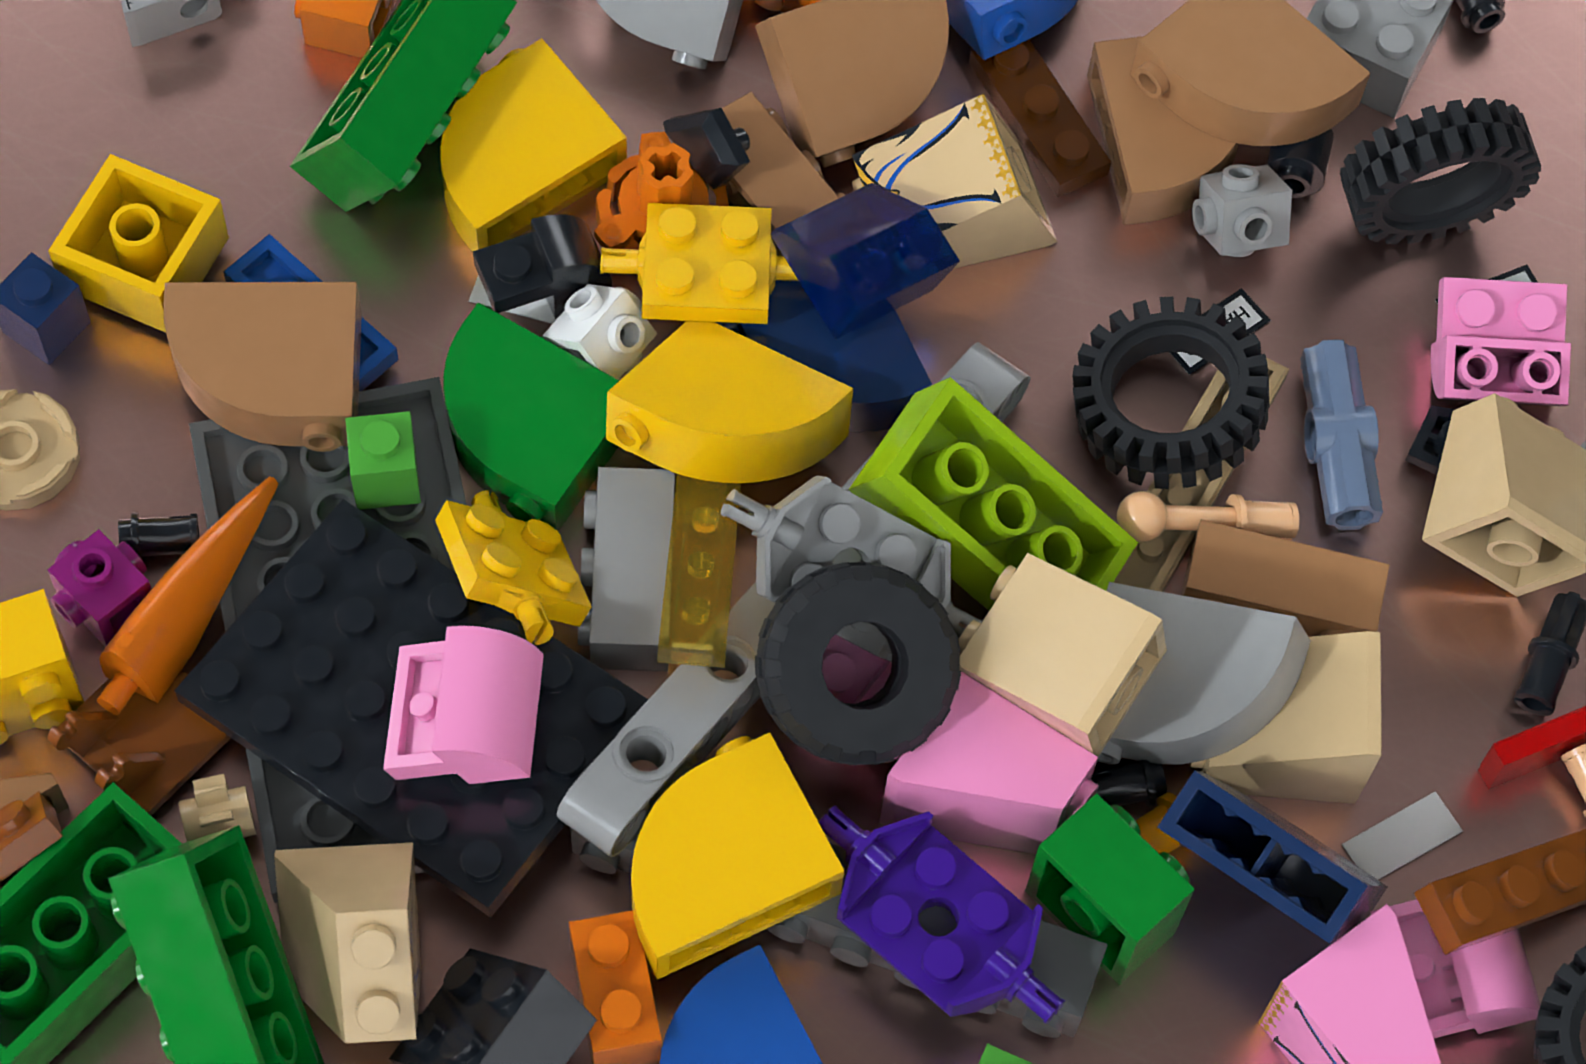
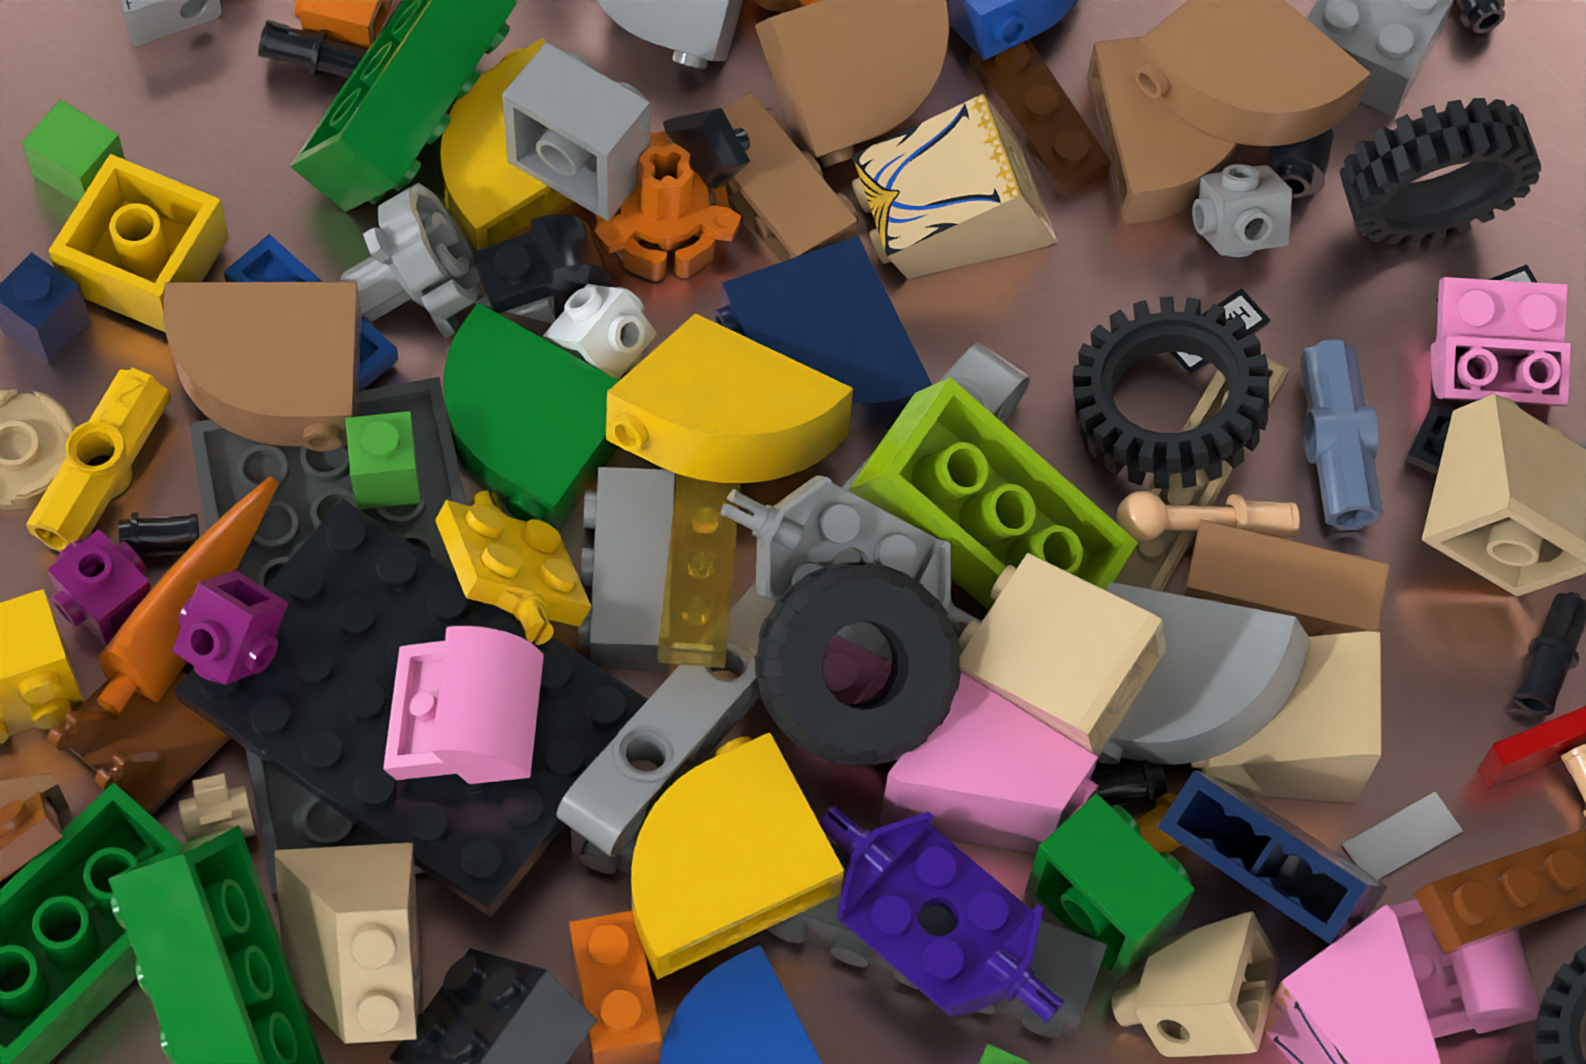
yellow plate [600,203,814,324] -> none
clear blue slope [770,183,960,340] -> none
none -> bright green brick [22,100,125,203]
none -> yellow piece [26,367,171,552]
none -> magenta brick [172,570,289,685]
none -> black axle [258,19,368,78]
none -> light grey piece [340,183,486,339]
none -> light grey brick [502,42,650,222]
none -> tan torso [1111,911,1281,1057]

